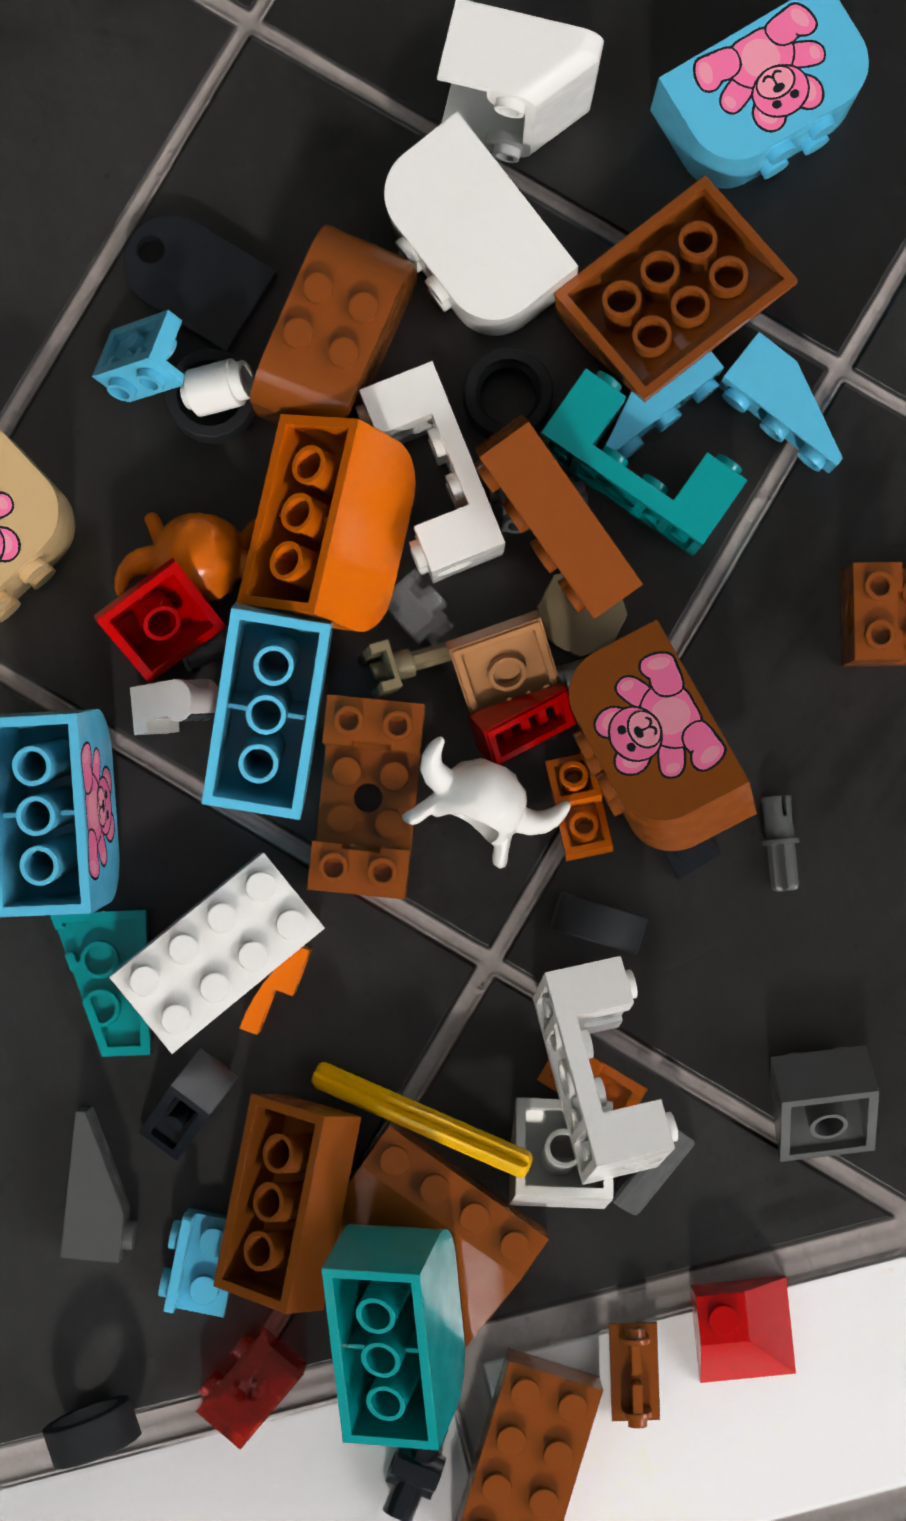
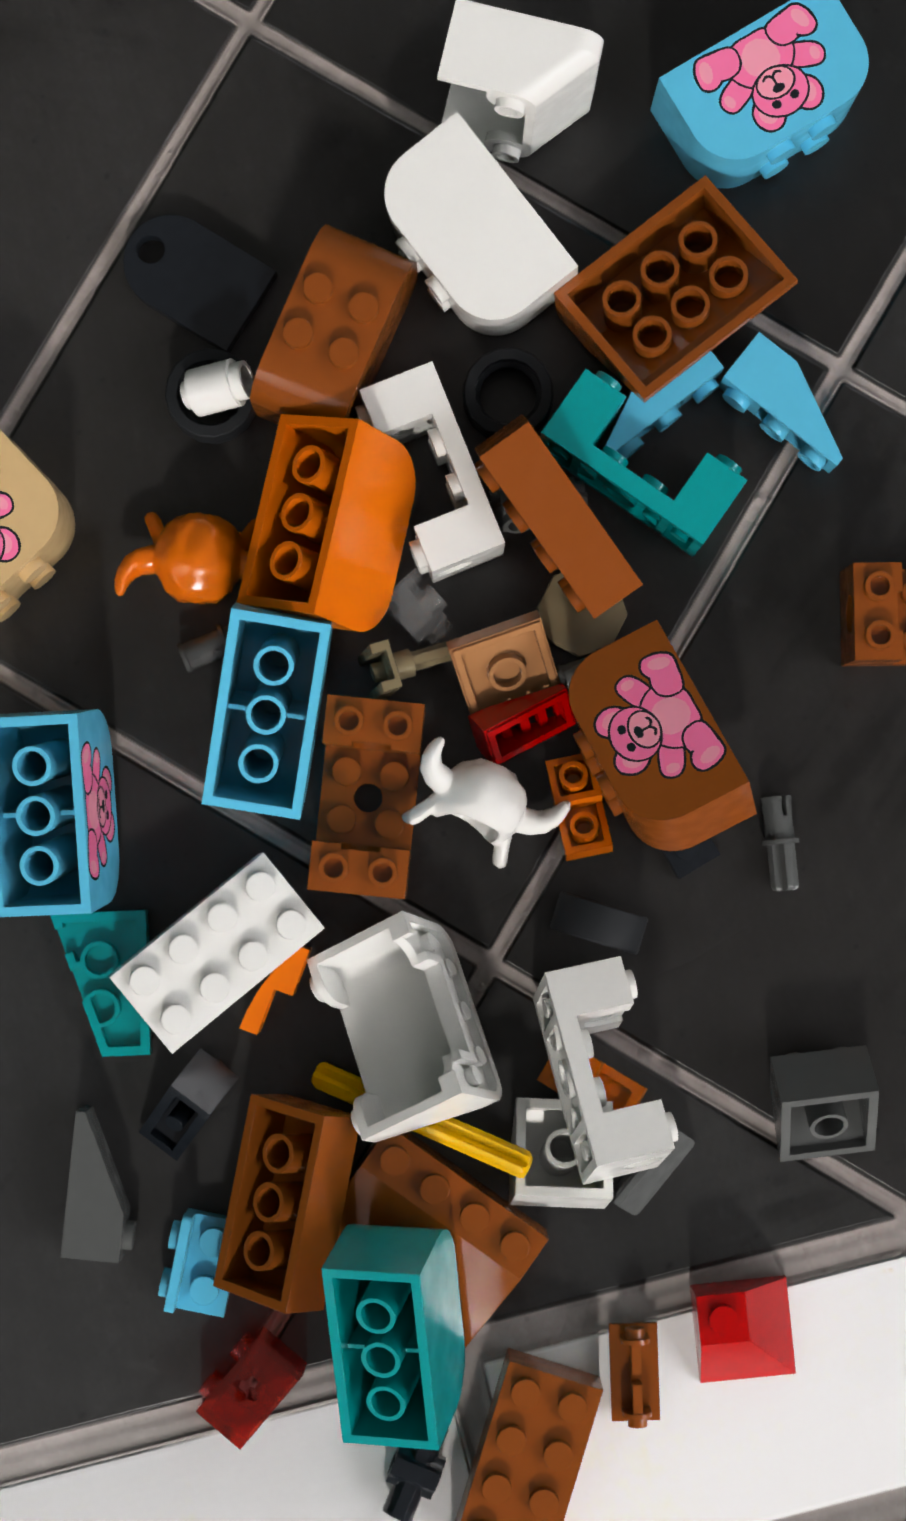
black tyre [42,1395,142,1470] -> none
medium azure bracket [92,310,185,402] -> none
red slope [93,557,227,683] -> none
white leg [130,679,219,735] -> none
none -> white windscreen [307,911,502,1143]

